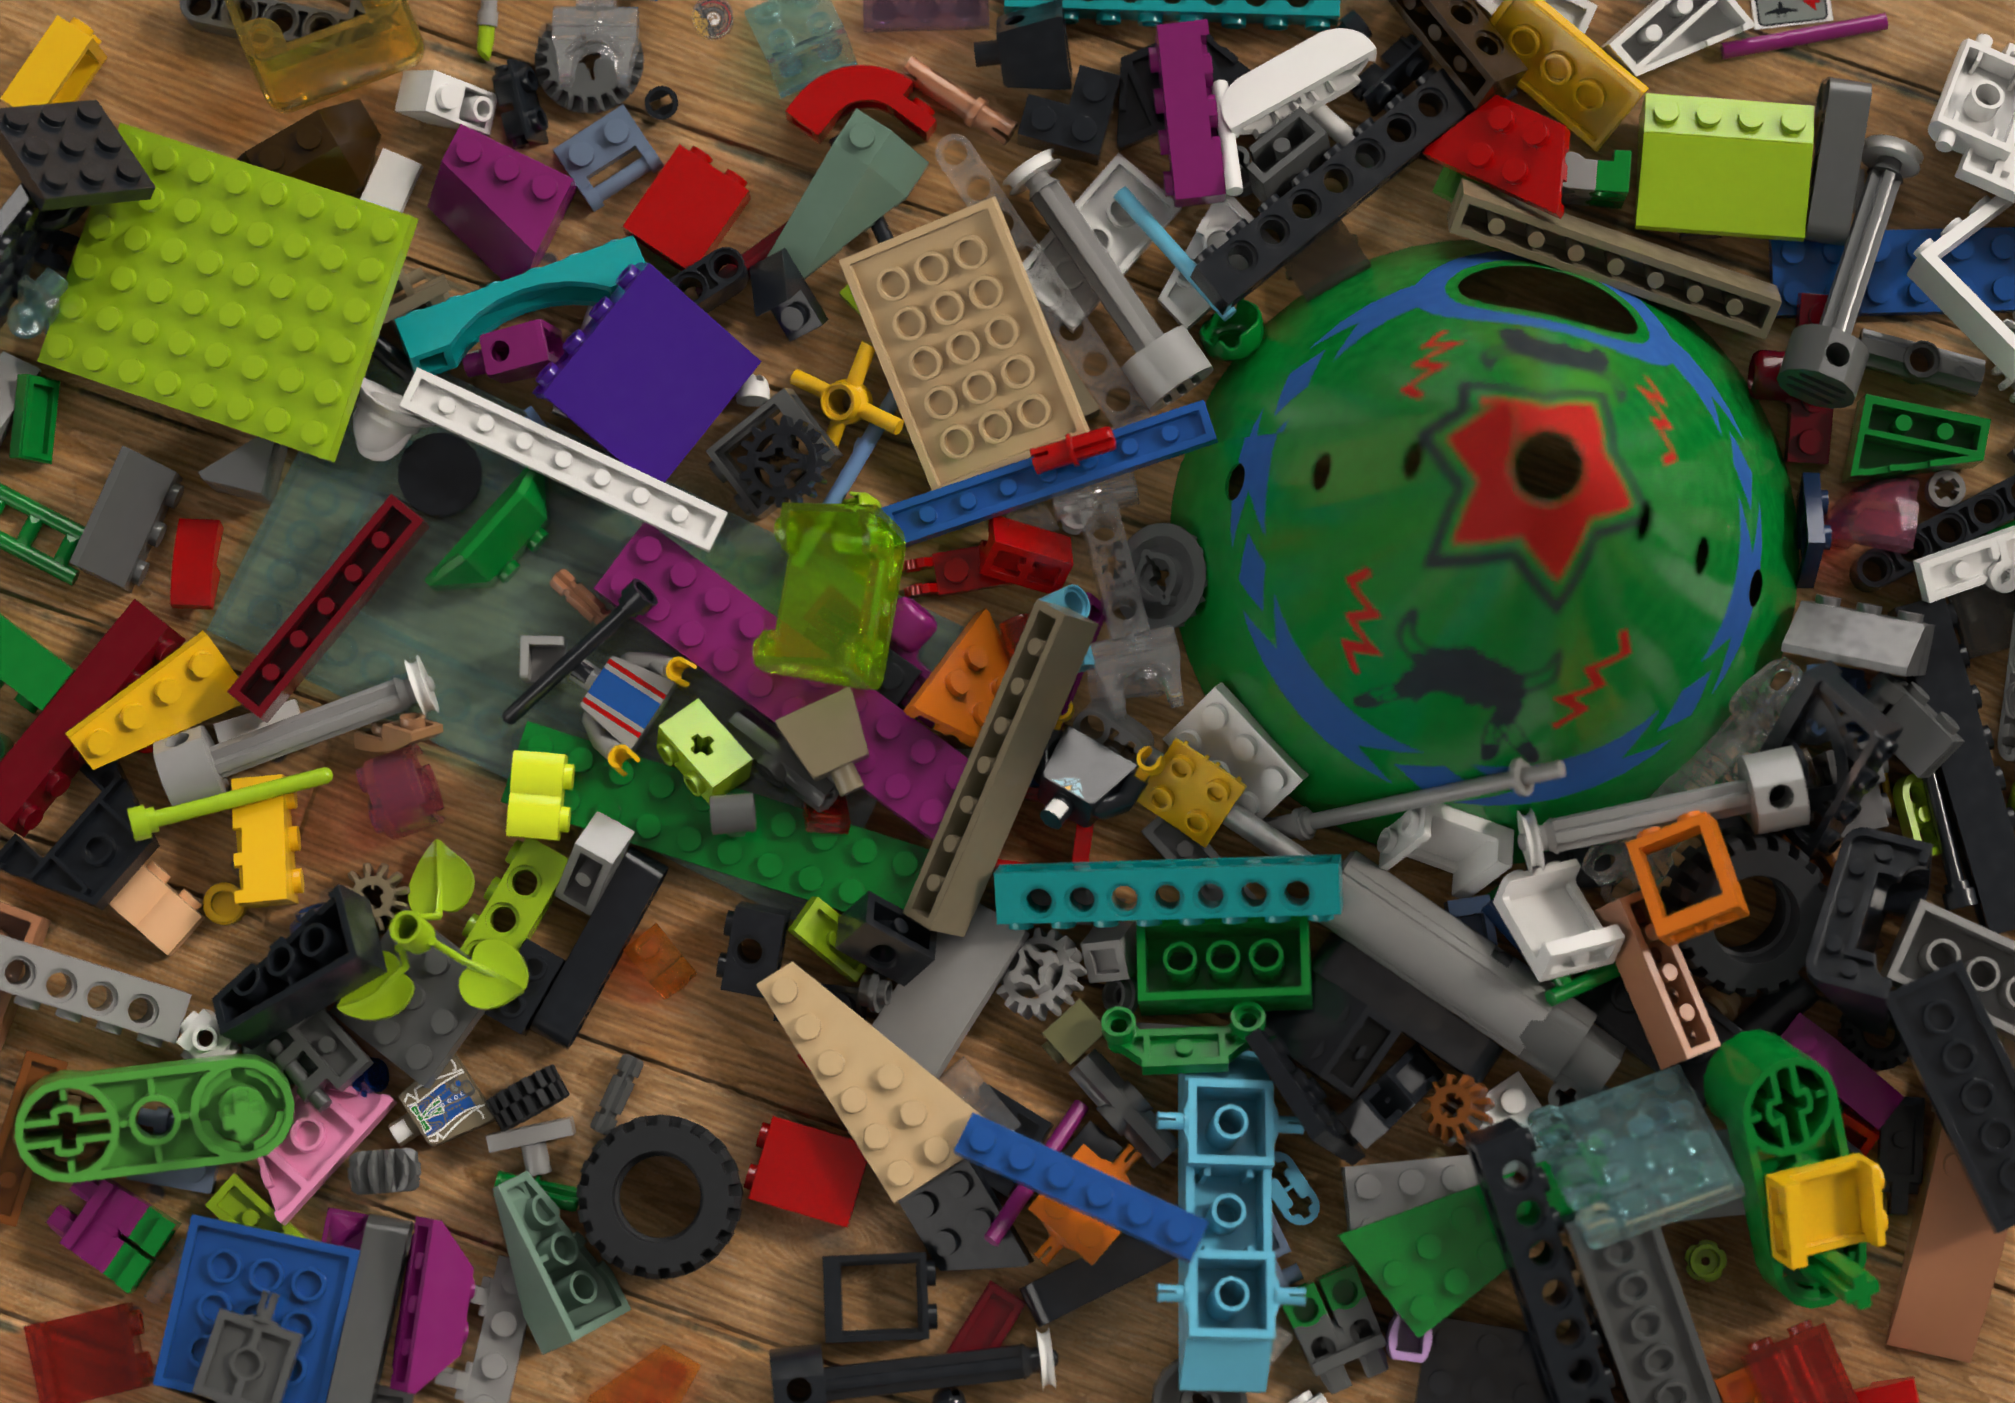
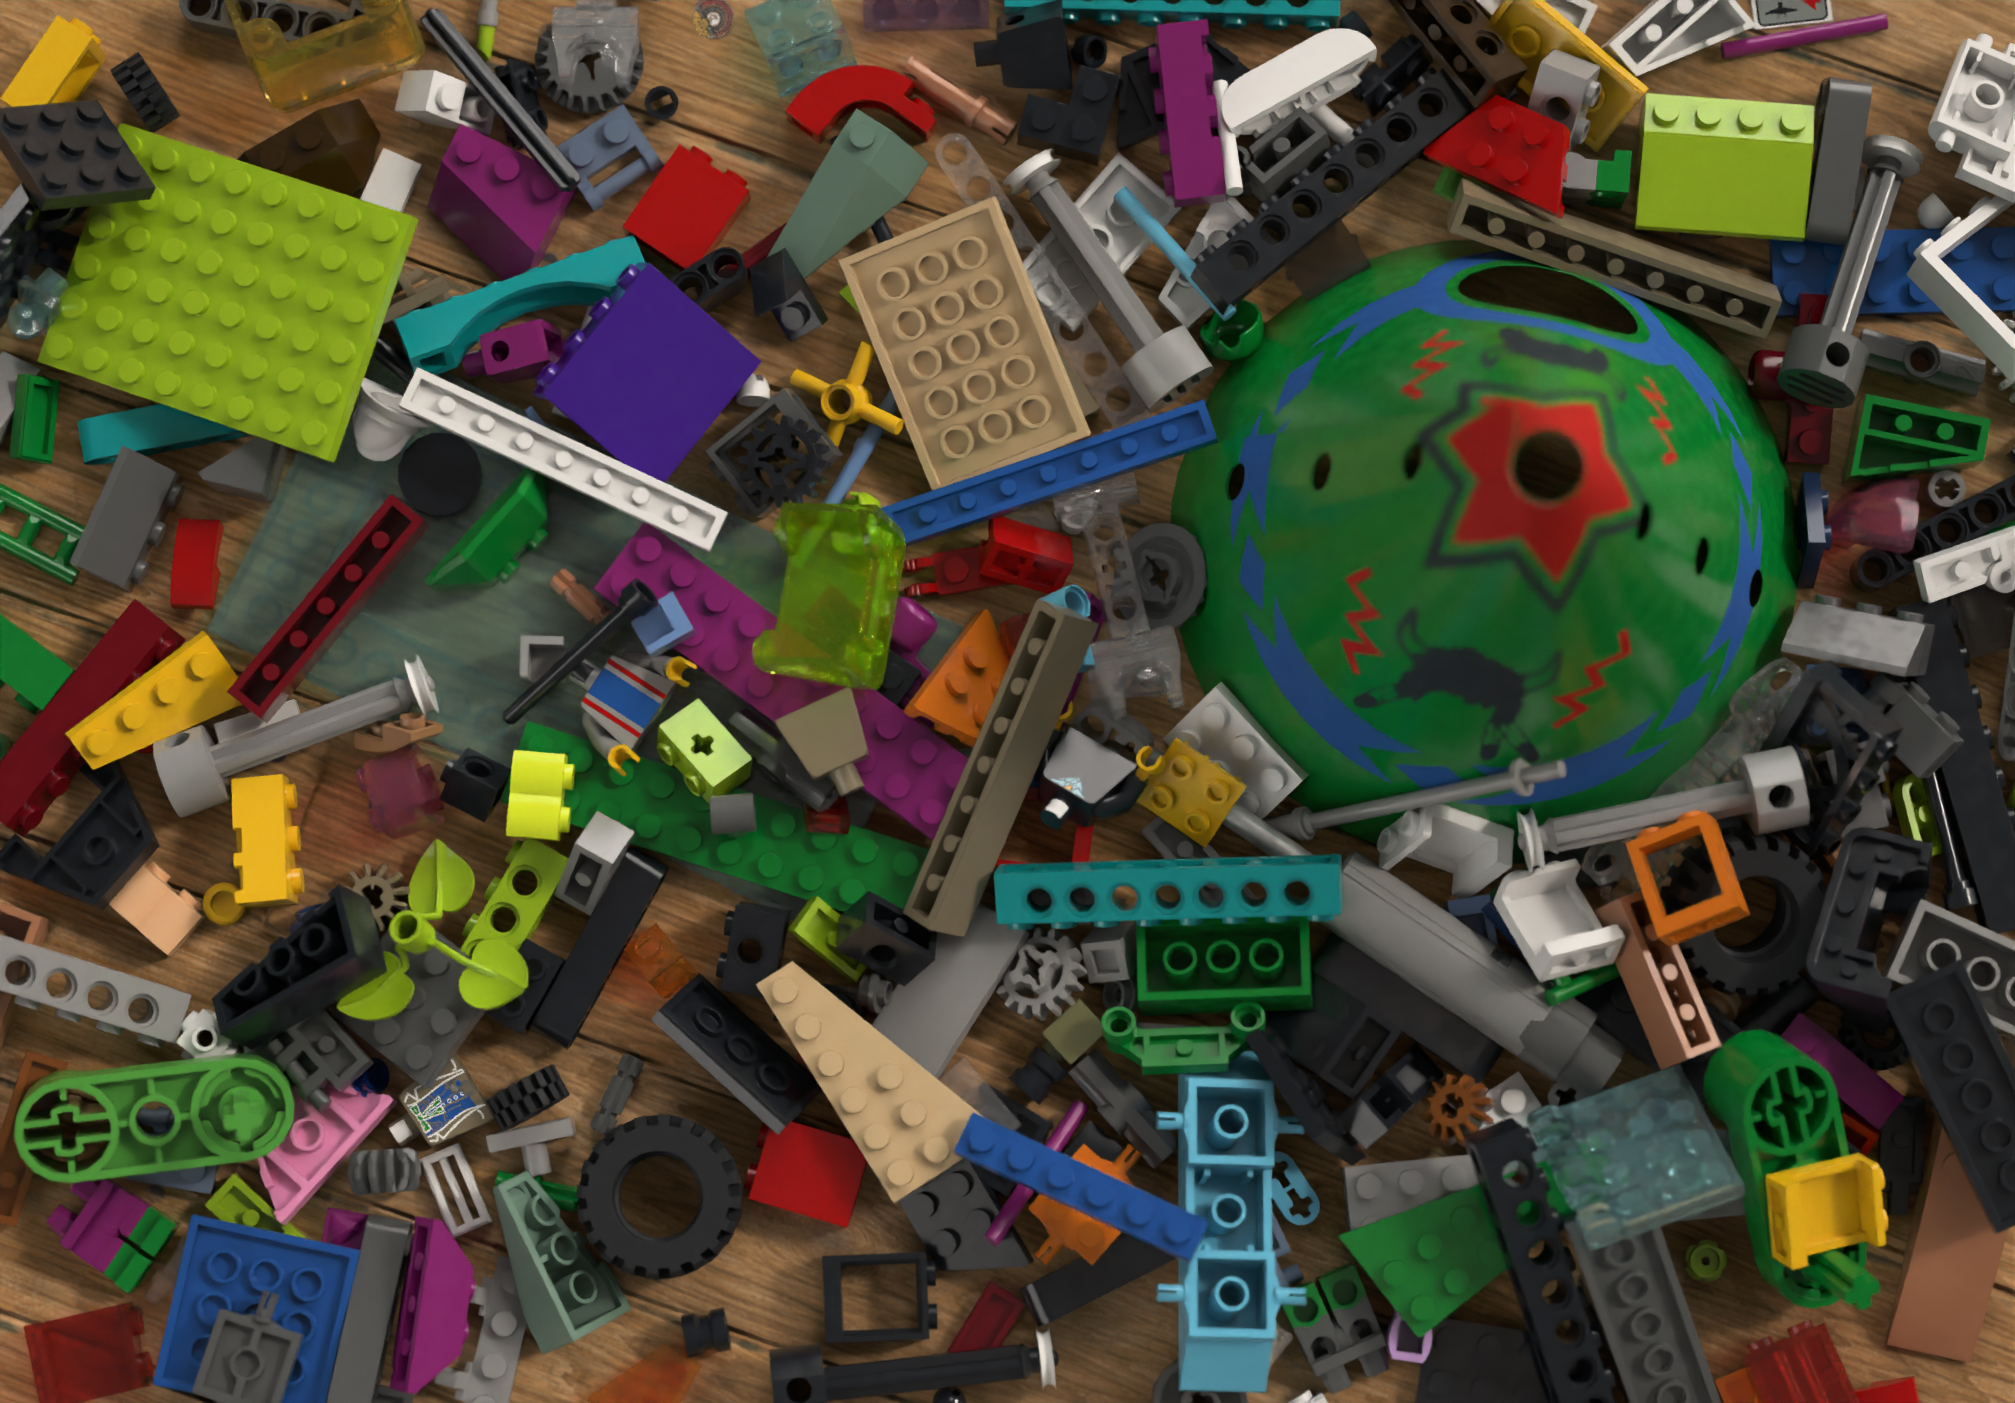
lime piece [127,767,333,842] -> none
red axle [1030,426,1116,475] -> none
none -> teal beam [77,404,253,465]
none -> black tyre [110,52,181,133]
none -> white tile [419,1143,493,1238]
none -> black axle [420,8,581,192]
none -> black brick [439,747,511,822]
none -> medium blue panel [632,592,696,659]
none -> black tile [651,973,822,1135]
none -> black wheel [681,1307,731,1358]
none -> black wheel [1008,1046,1068,1106]
none -> black hinge [1070,34,1107,69]
none -> light grey brick [1527,49,1602,150]
none -> white hinge [1917,193,1954,229]

